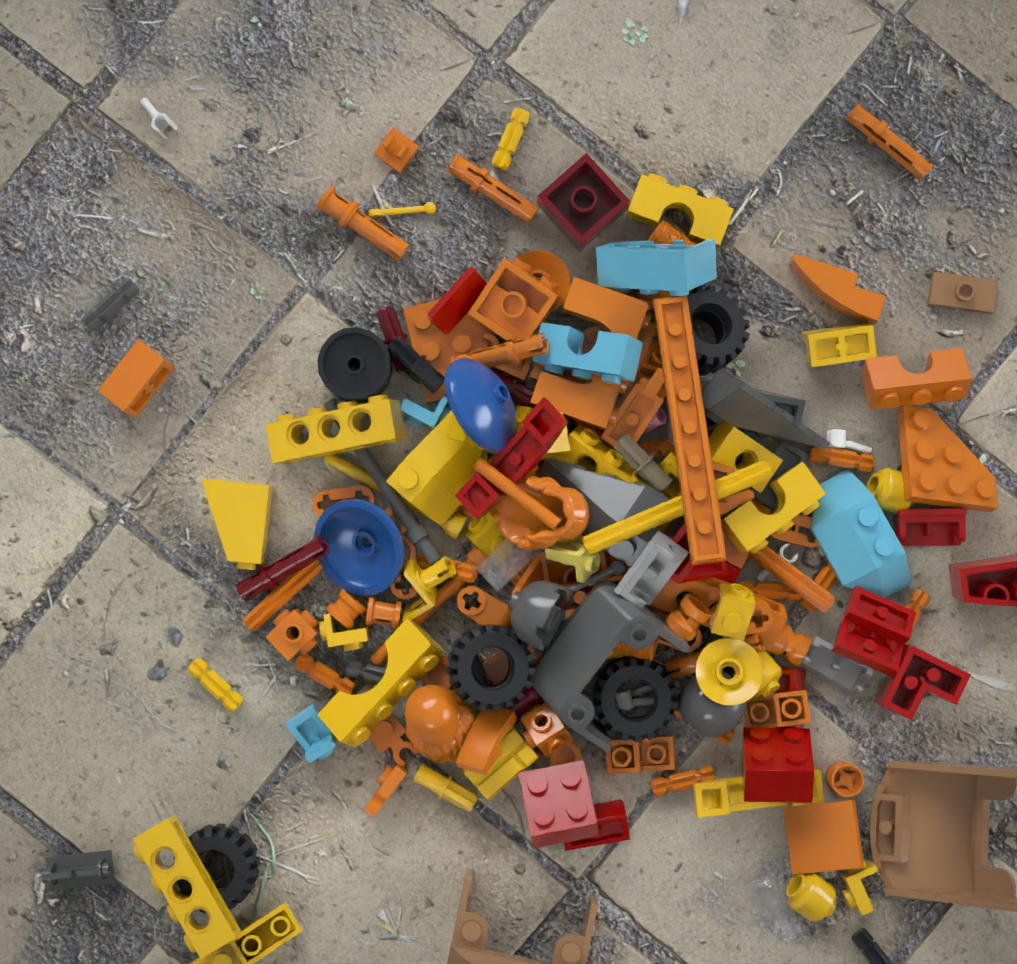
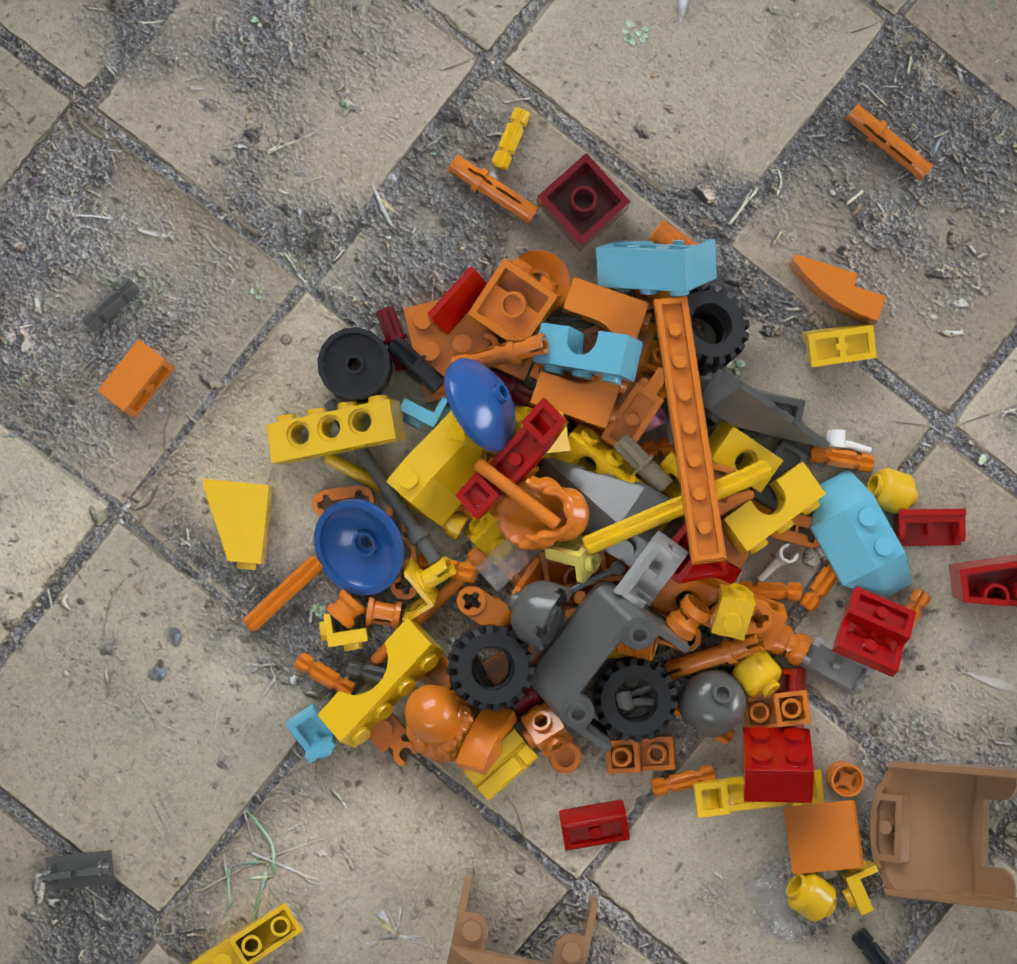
yellow brick [133,814,241,959] -> none
white hand [140,98,177,139] -> none
black tyre [171,823,261,913] -> none
yellow axle [187,658,244,712] -> none
dark red pin [236,536,330,602] -> none
orange brick [266,609,320,661] -> none
orange pin [316,185,410,262] -> none
orange plate [363,764,408,819] -> none
yellow hinge [368,202,436,218] -> none
orange tile [374,127,420,175] -> none
yellow axle [413,763,478,812] -> none
brick [518,760,599,849] -> none
yellow arch [626,173,734,251] -> none
yellow dish [695,638,763,706] -> none
orange axle [749,546,836,613] -> none
orange arch [861,348,972,409] -> none
red brick [874,644,971,720] -> none
orange plate [897,405,998,512] -> none
medium nougat plate [927,272,998,314] -> none

